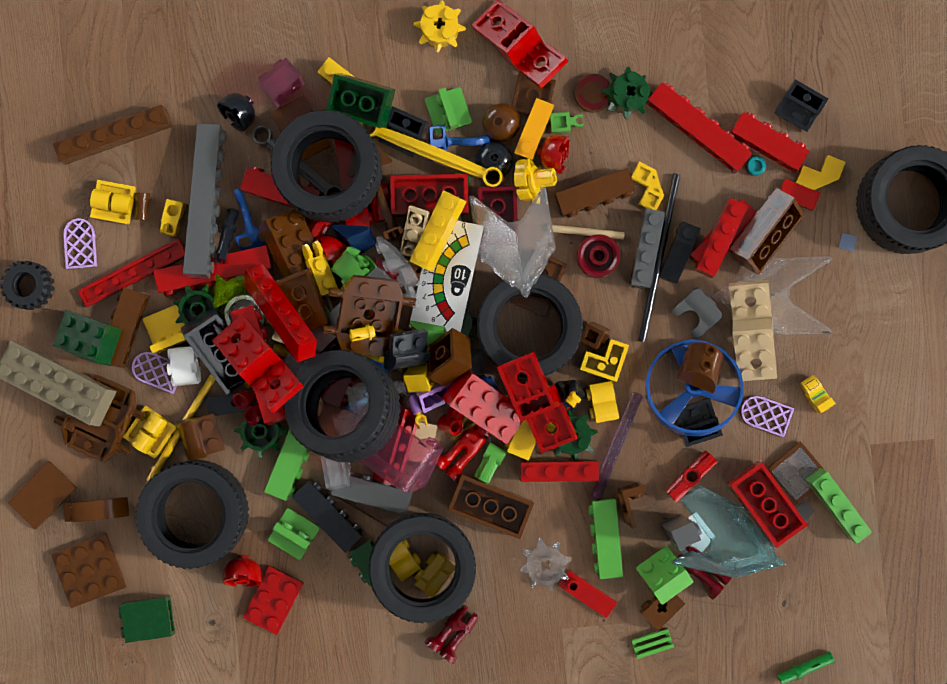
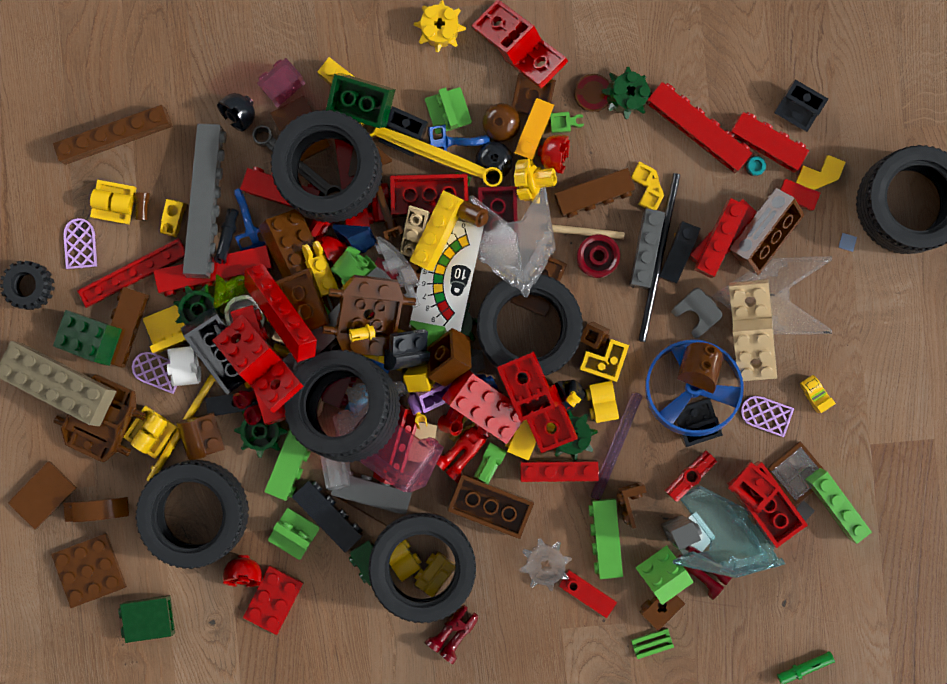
none -> reddish brown brick [457,201,489,227]
none -> red plate [727,462,781,514]

